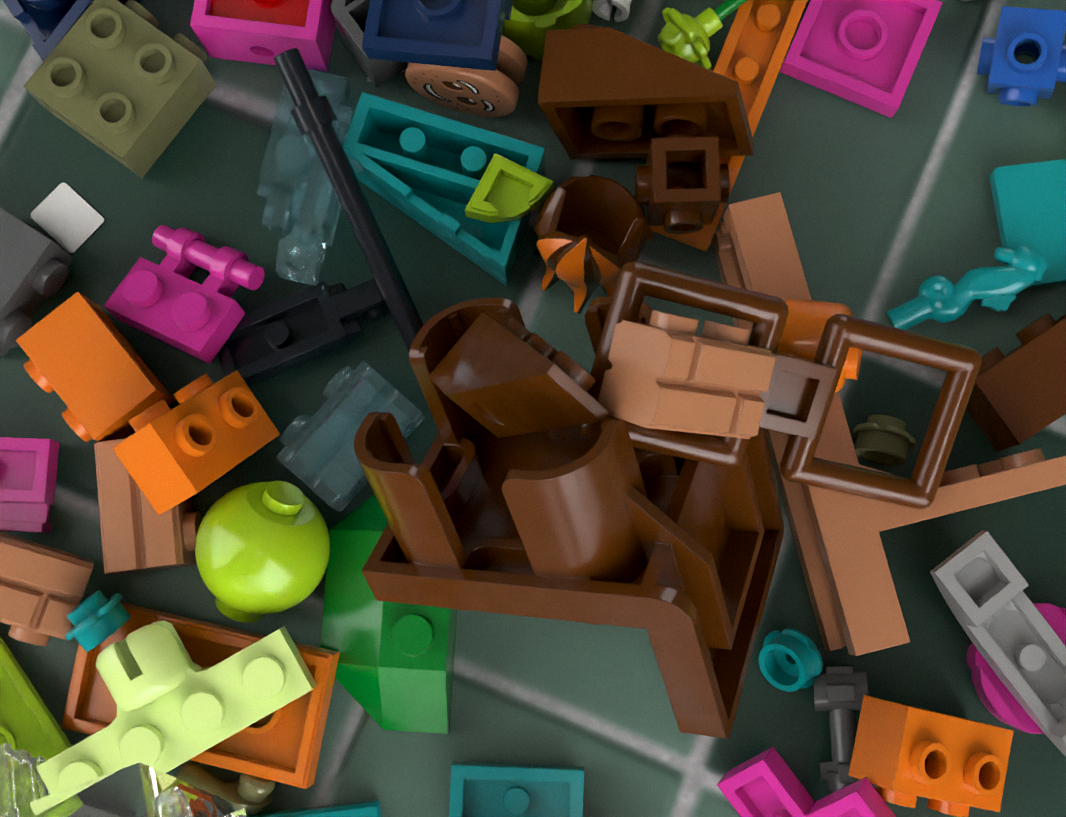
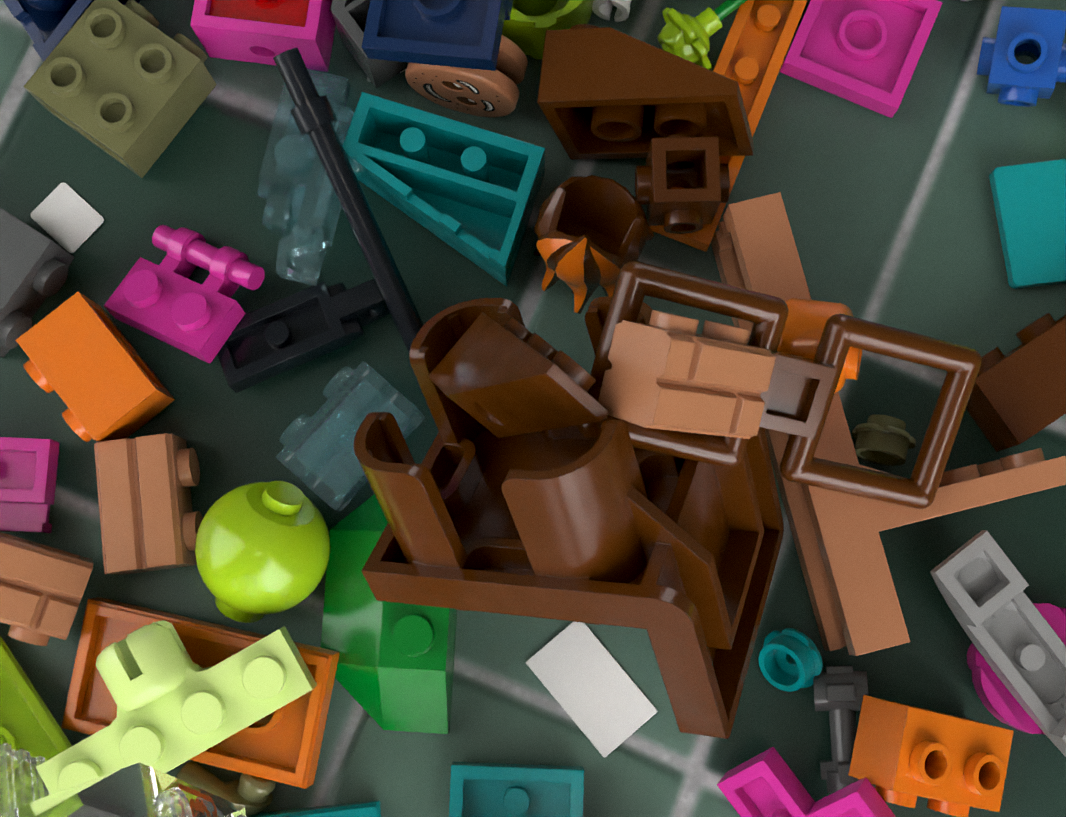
teal plate [65,590,131,652] -> none
orange brick [112,370,280,515] -> none
lime tile [465,153,554,223] -> none
teal animal [885,246,1049,330] -> none
none -> white sticker [525,621,658,758]

